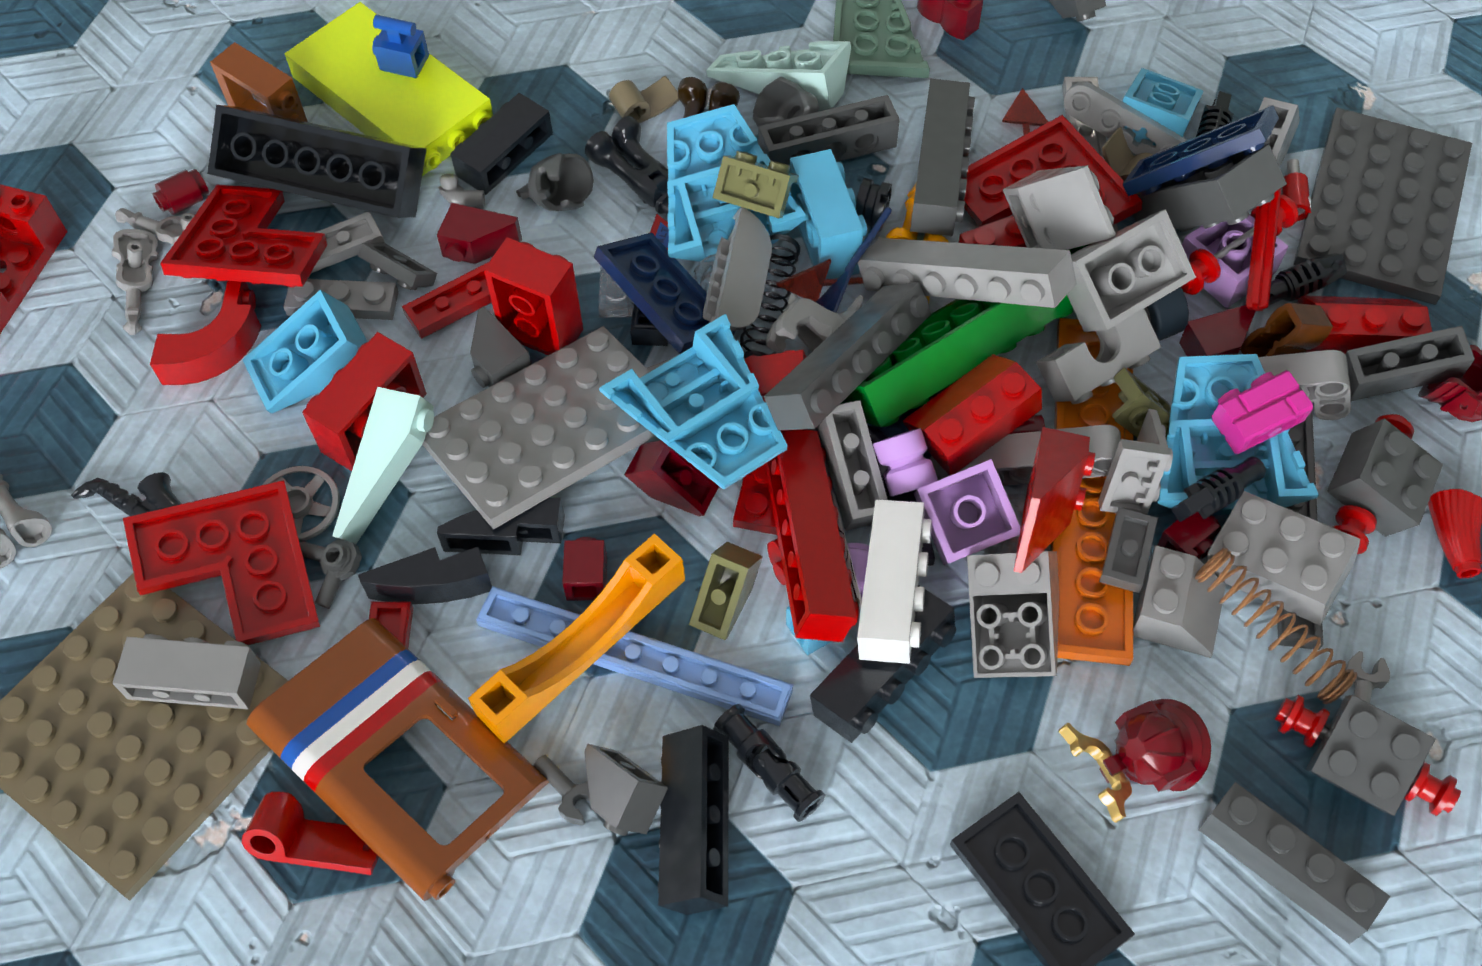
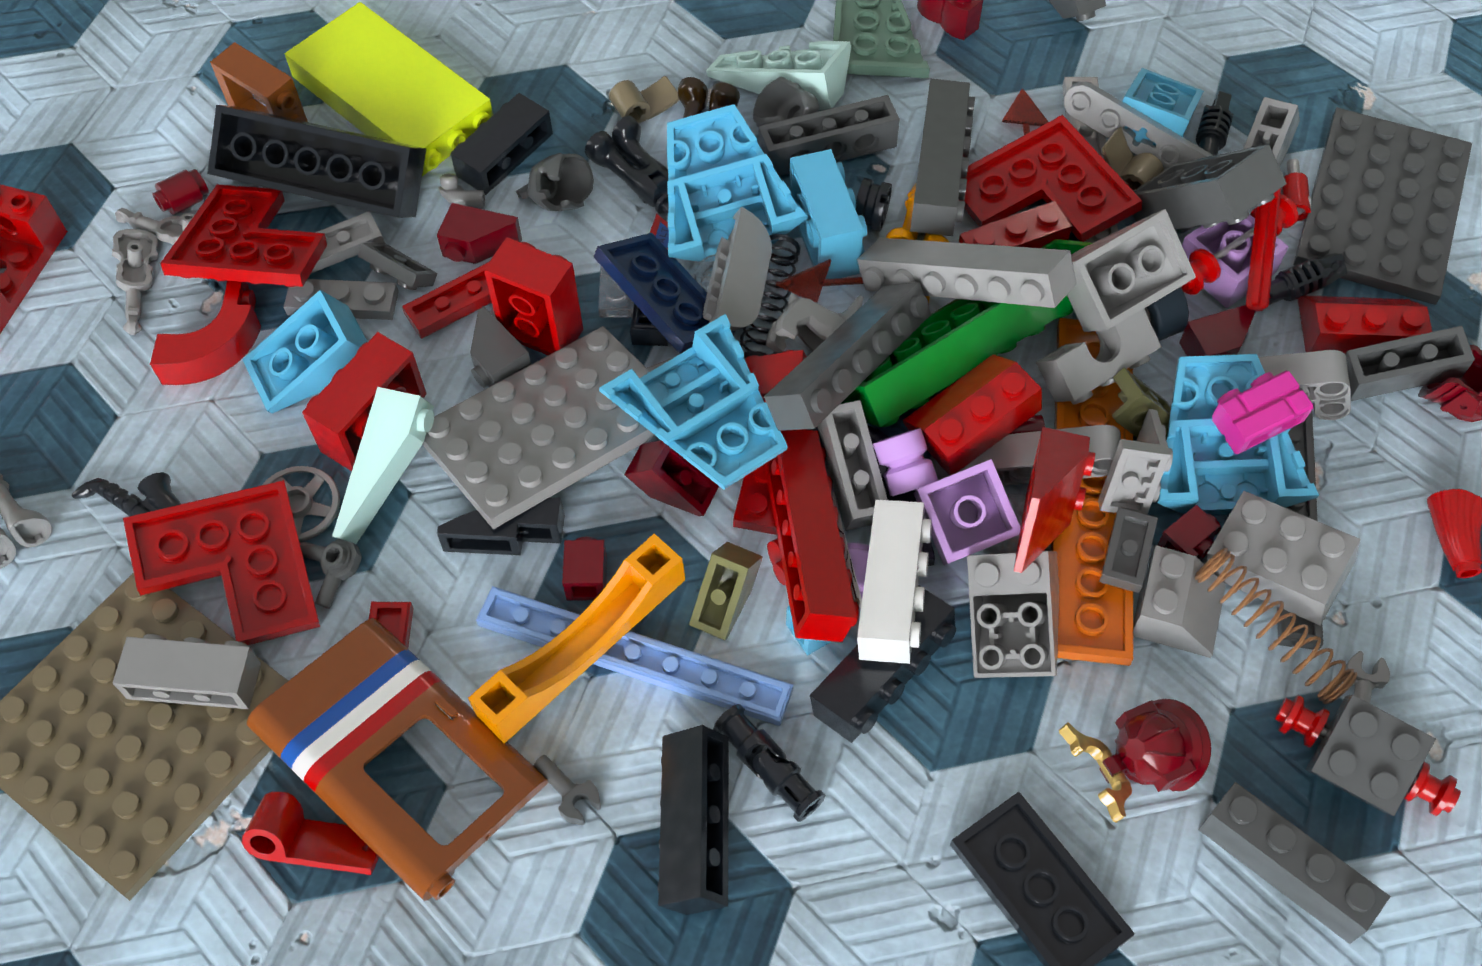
black slope [358,547,492,604] -> none
blue brick [372,15,429,79] -> none
dark grey slope [584,744,668,836] -> none
olive bracket [713,151,799,218] -> none
dark blue piece [816,207,892,313] -> none
light grey slope [1002,165,1116,250] -> none
dark blue plate [1123,105,1279,197] -> none
black hinge [1171,456,1266,522] -> none
reddish brown brick [1240,303,1333,357] -> none
dark grey brick [1327,414,1443,554] -> none

